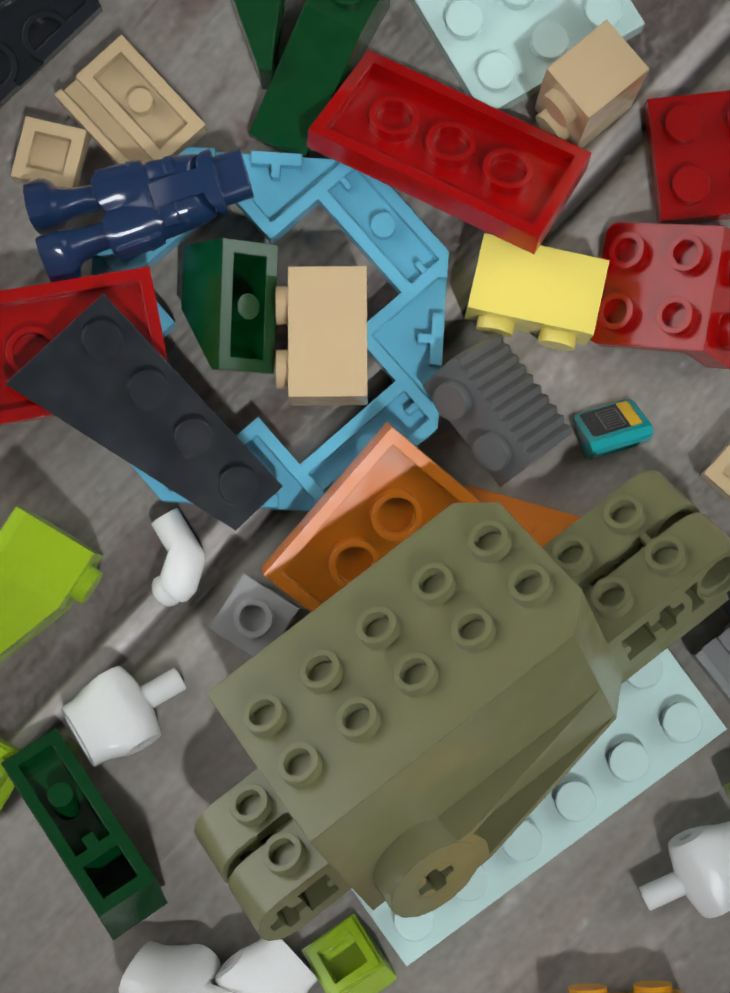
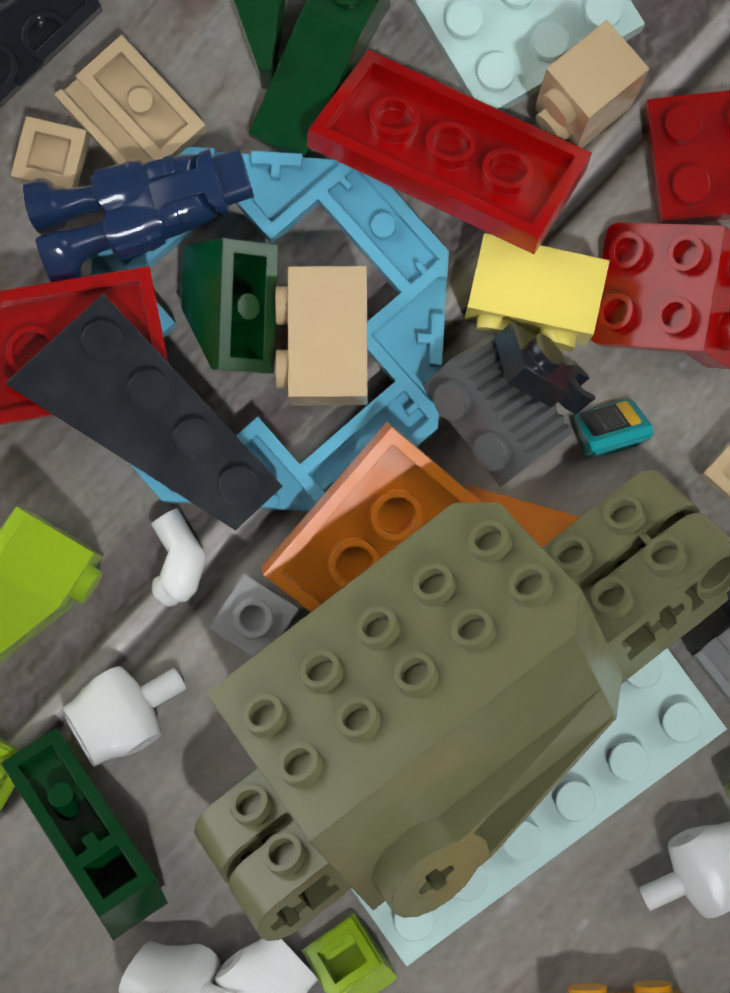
none -> black plate [495,321,596,414]

